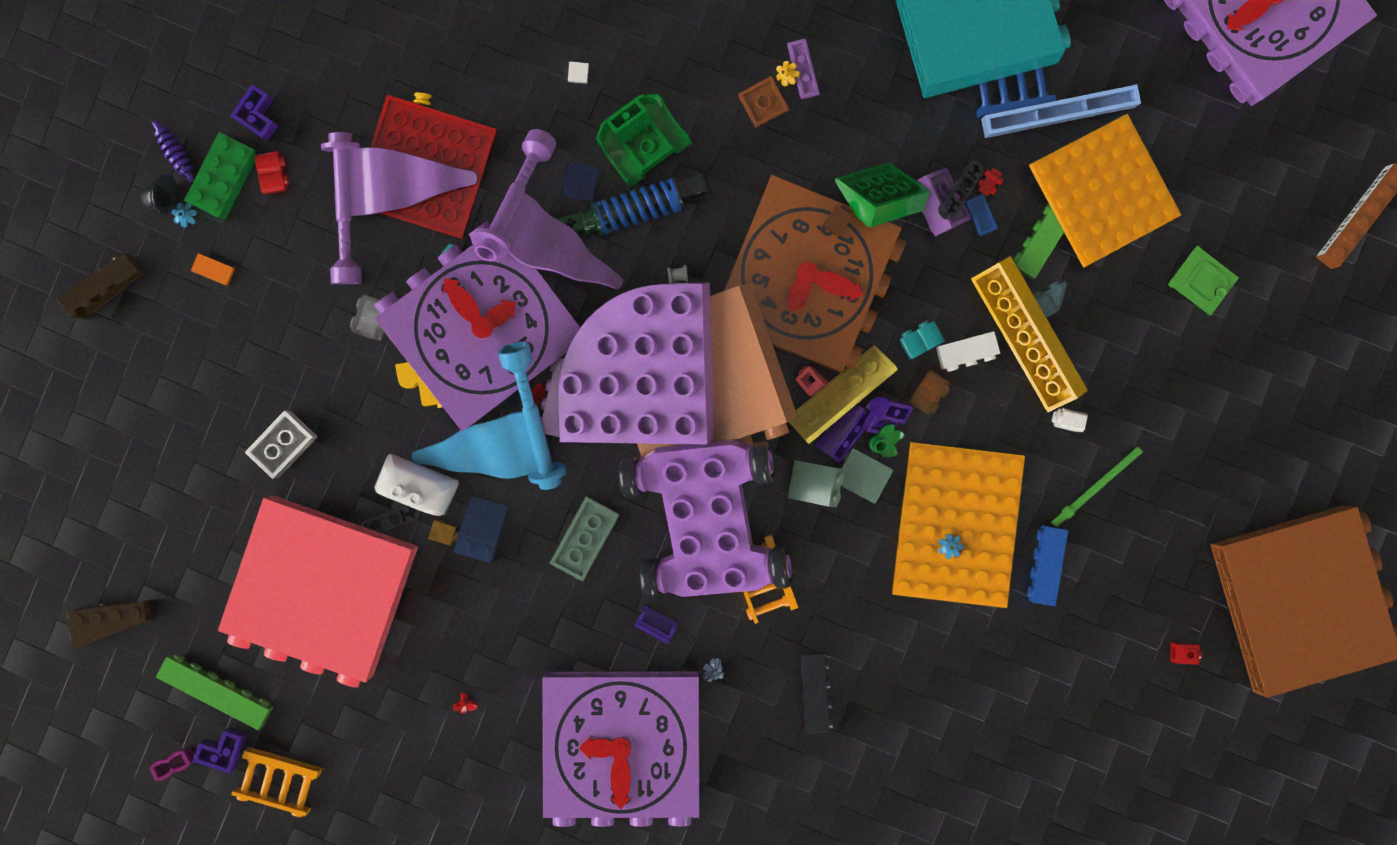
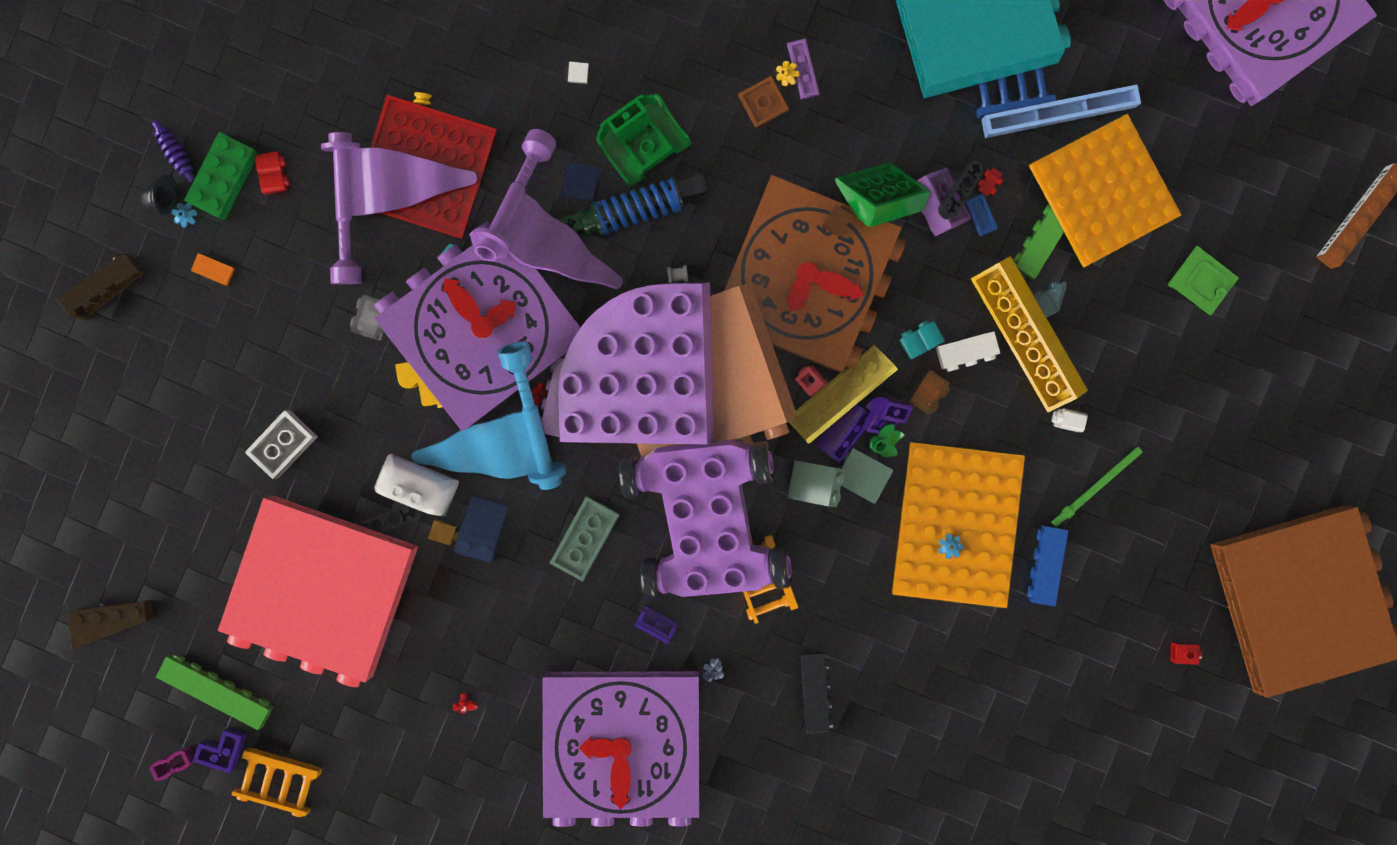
dark purple brick [230,84,278,141] -> none

